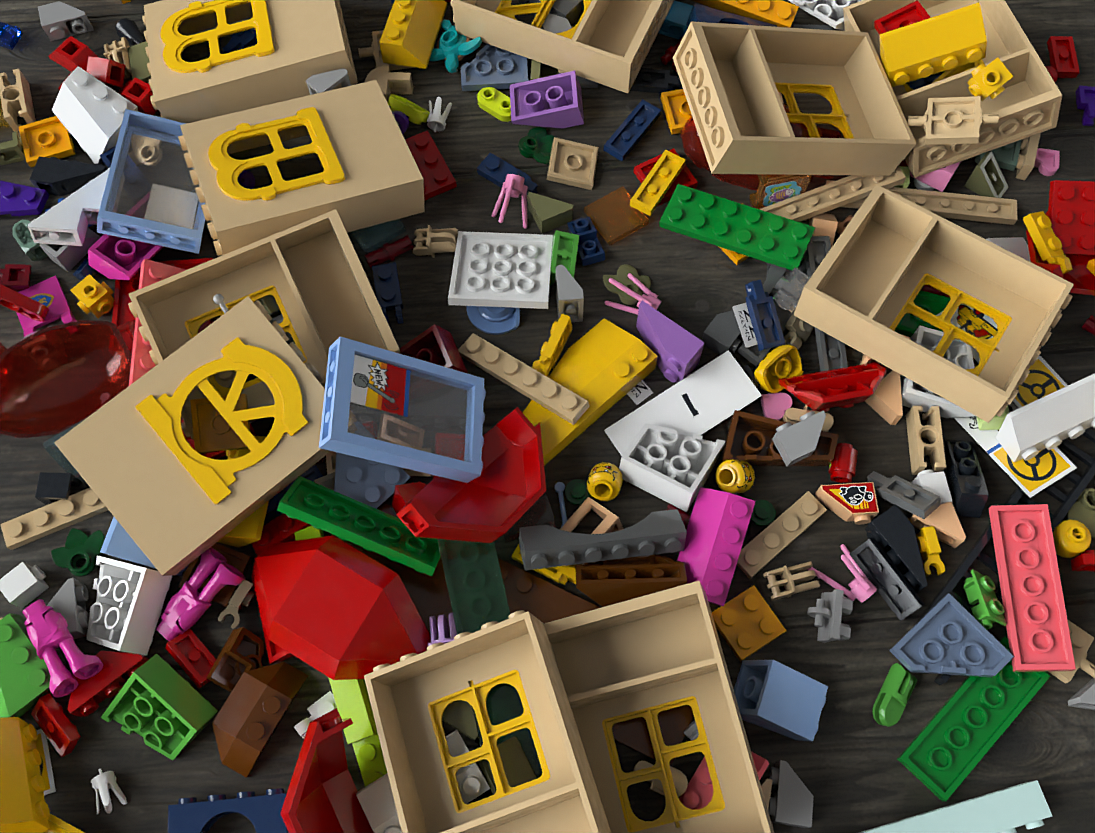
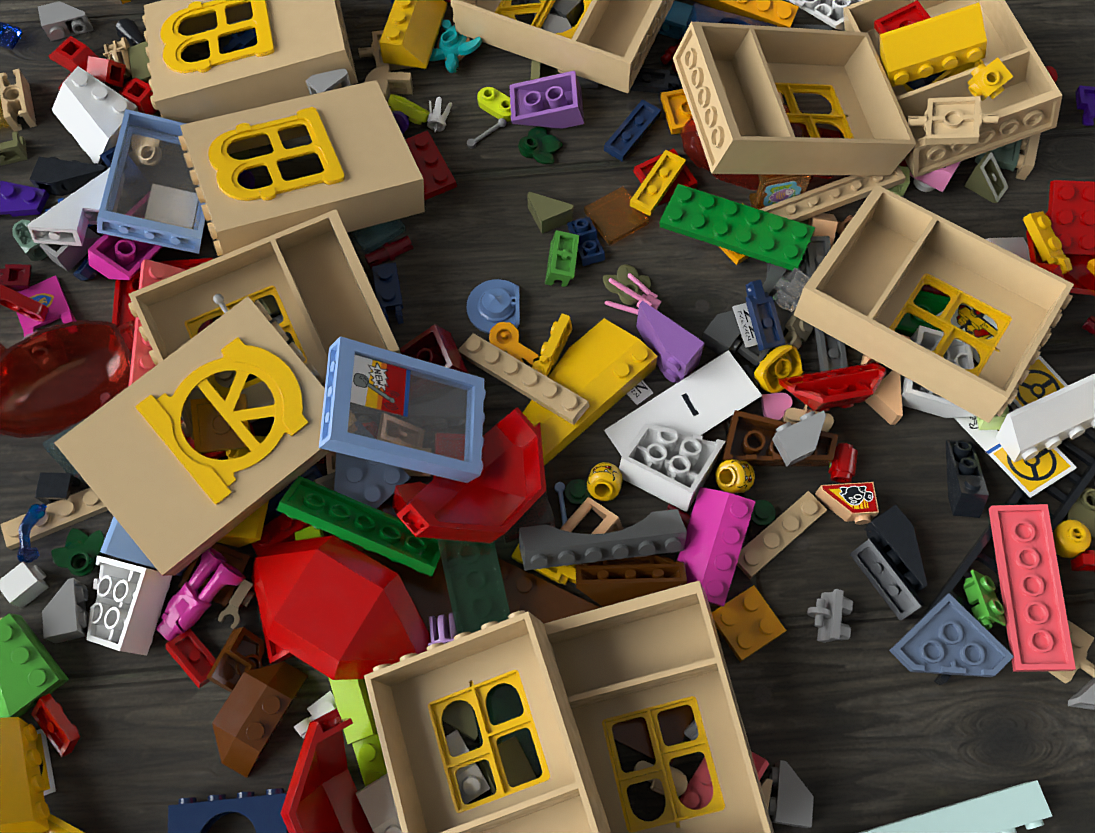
light orange plate [18,116,75,168] -> none
dark pink piece [22,599,103,698] -> none
red slope [67,651,149,717] -> none
yellow brick [70,274,114,319] -> none
white piece [91,769,127,814] -> none
bright green wedge [101,654,218,760] -> none
tan arm [413,225,458,258] -> none
white plate [448,231,553,309] -> none
sand blue plate [461,44,528,91] -> none
dark blue hinge [477,153,538,195] -> none
bright pink plant [492,174,528,229] -> none
tan tile [547,137,599,190] -> none
light grey tile [556,265,584,322] -> none
light blue slope [734,660,828,741] -> none
tan arm [763,561,820,600] -> none
bright pink plant [808,544,877,603] -> none
tan plate [825,180,1018,225] -> none
dark grey hinge [867,471,941,519] -> none
bright green arm [872,663,918,727] -> none
green plate [897,637,1051,802] -> none
tan piece [906,406,946,475] -> none
light nougat slope [908,502,966,548] -> none
white brick [911,470,952,504] -> none
yellow plate [916,526,945,577] -> none
bright pink tile [1034,148,1060,176] -> none
red plate [1047,36,1080,78] -> none
none -> clear blue piece [17,504,47,563]
none -> light grey hinge [467,118,506,149]
none -> light orange piece [489,322,539,366]

